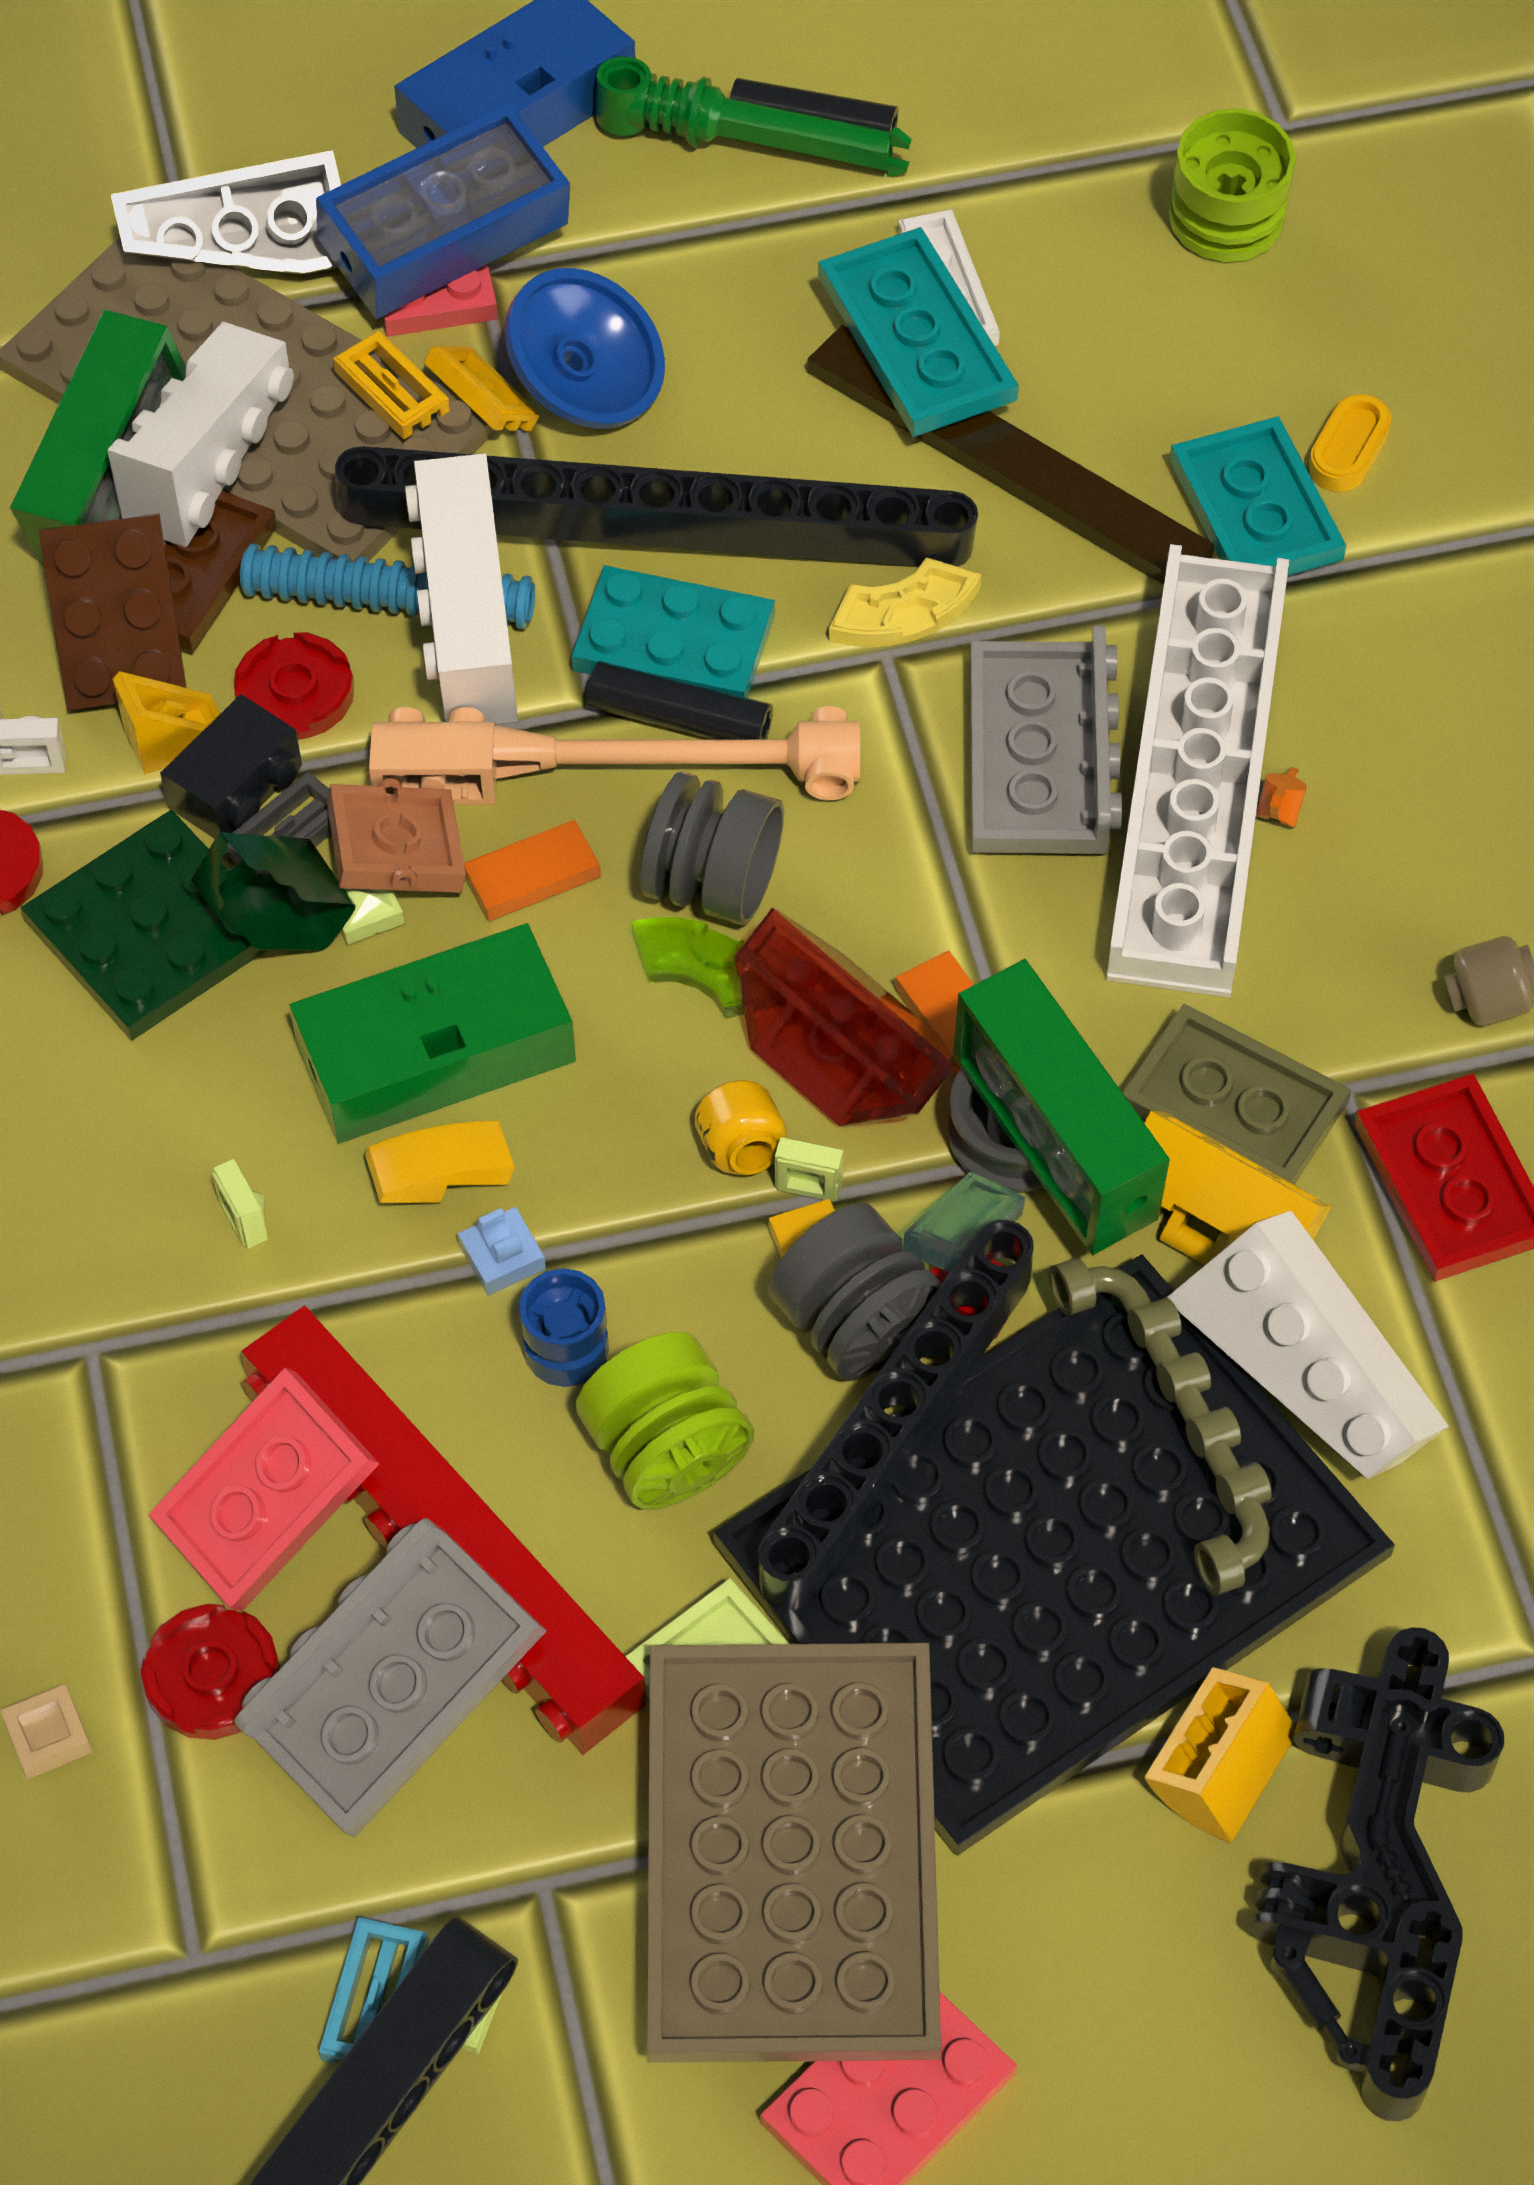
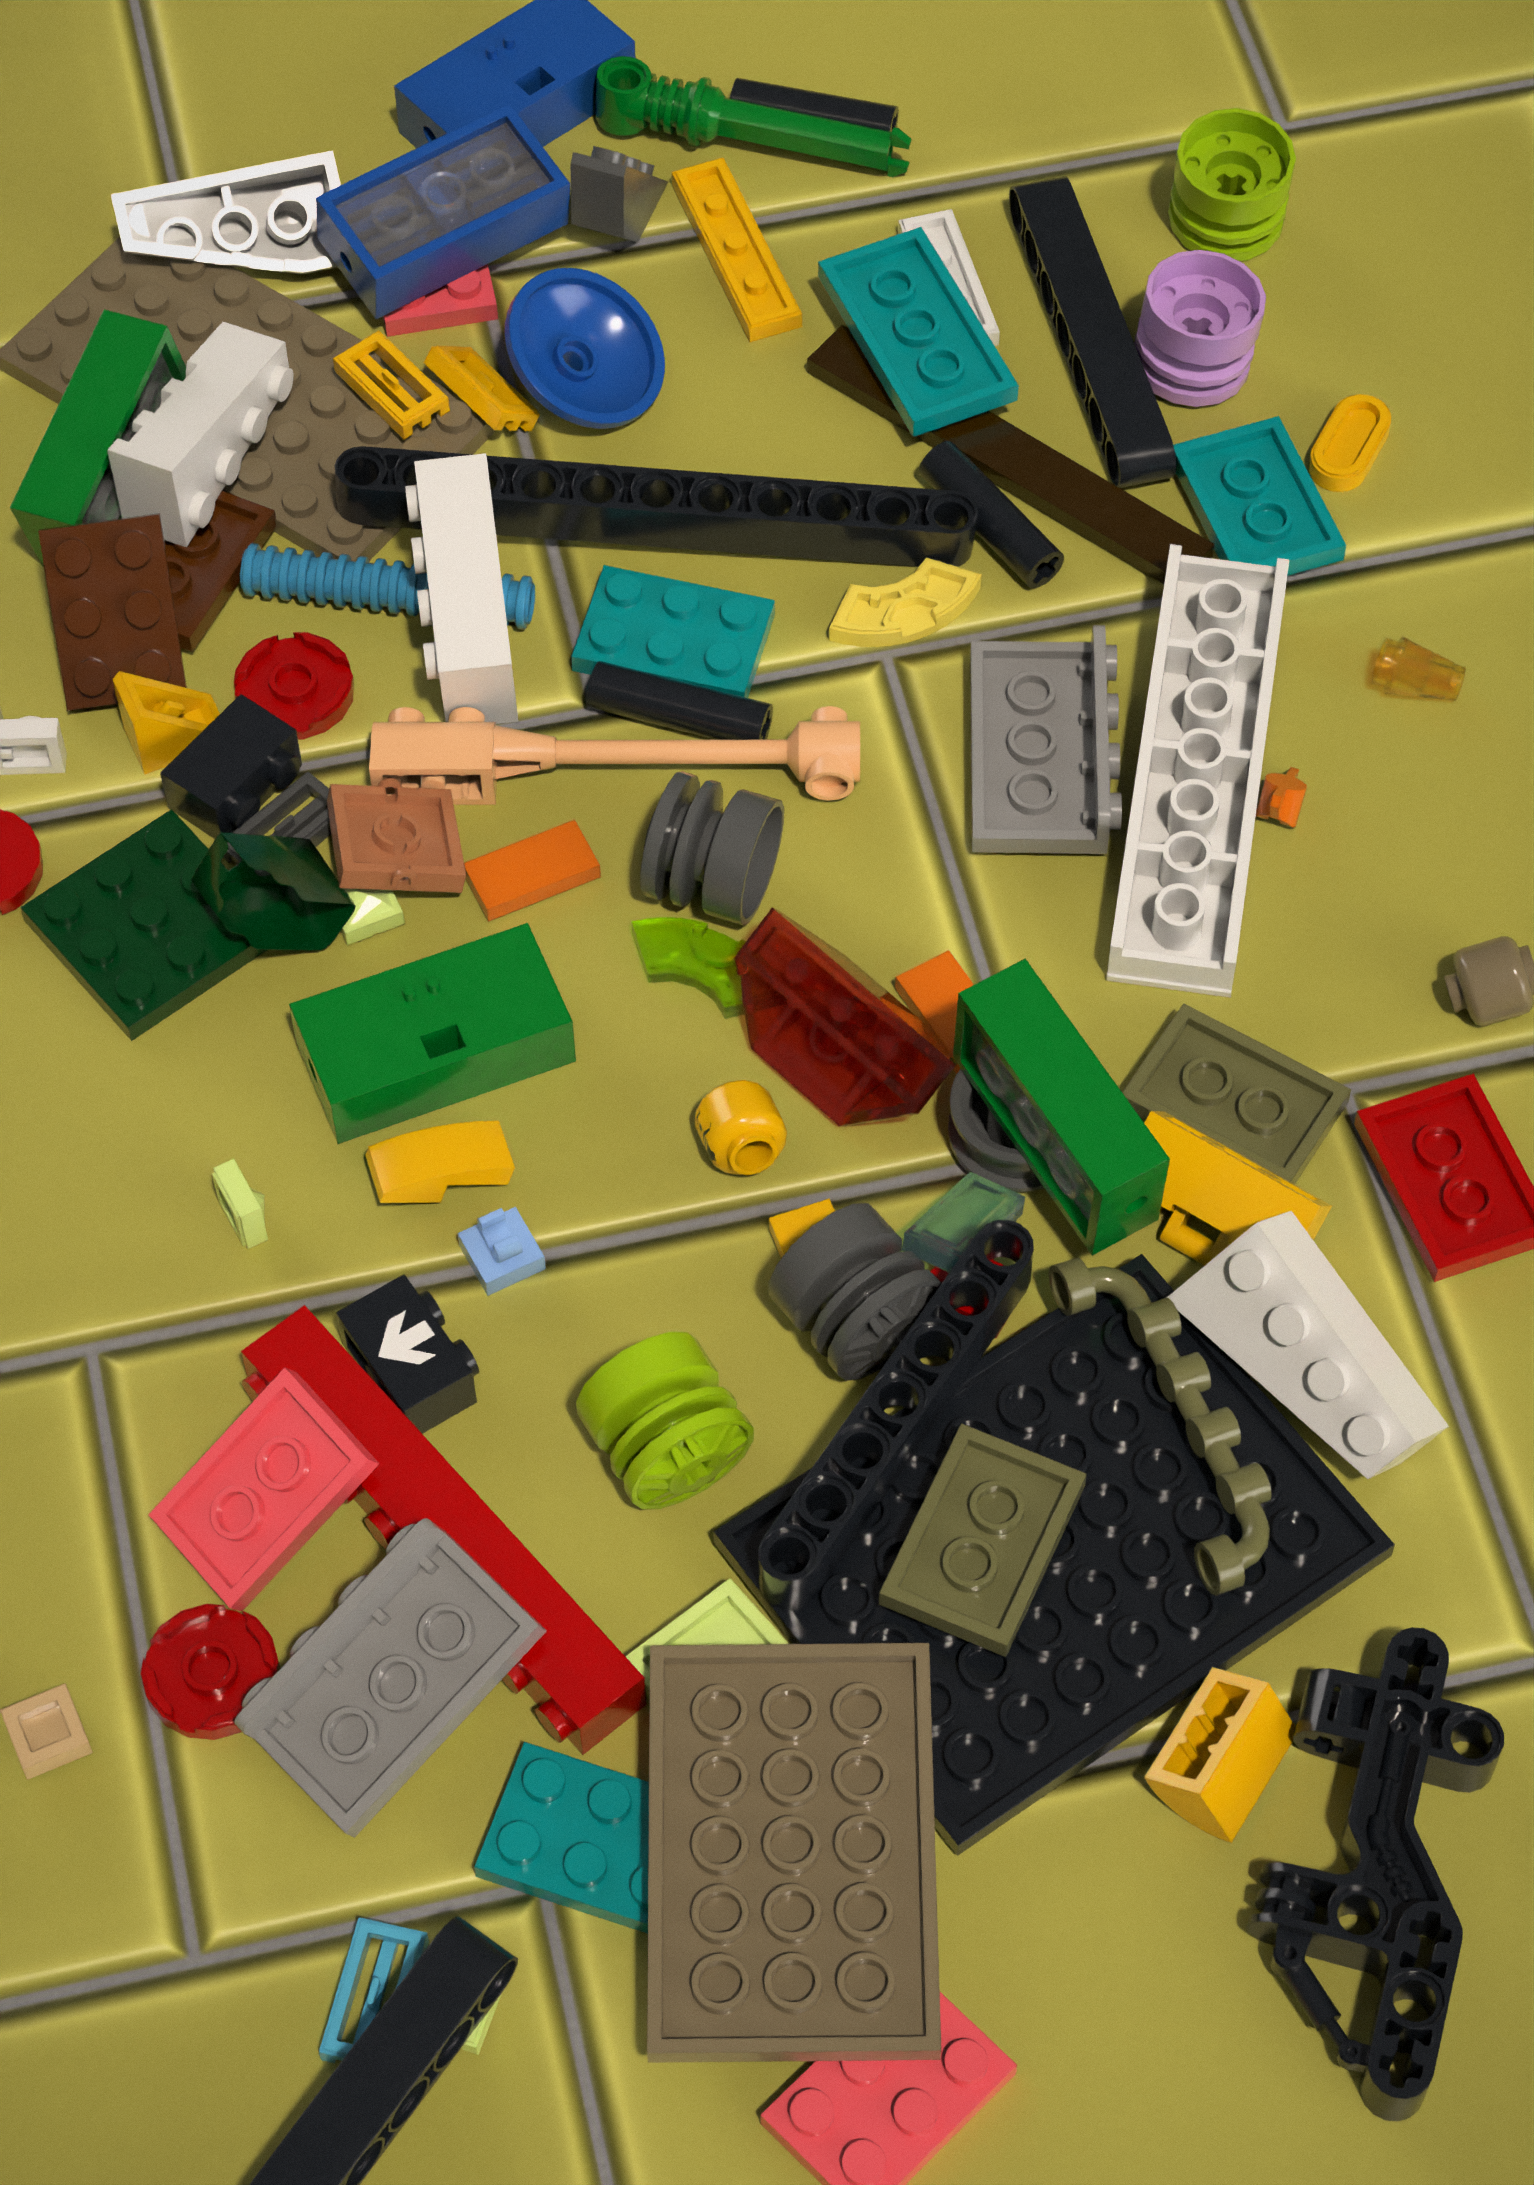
blue wheel [519,1268,609,1387] -> none
yellowish green tile [775,1137,843,1202] -> none
none -> black brick [336,1274,480,1434]
none -> teal plate [474,1742,649,1934]
none -> dark grey slope [570,146,668,242]
none -> yellow tile [672,157,802,342]
none -> olive plate [879,1423,1087,1657]
none -> black piece [919,441,1064,588]
none -> black beam [1009,176,1176,488]
none -> lavender wheel [1134,250,1266,407]
none -> clear yellow cone [1372,636,1466,701]

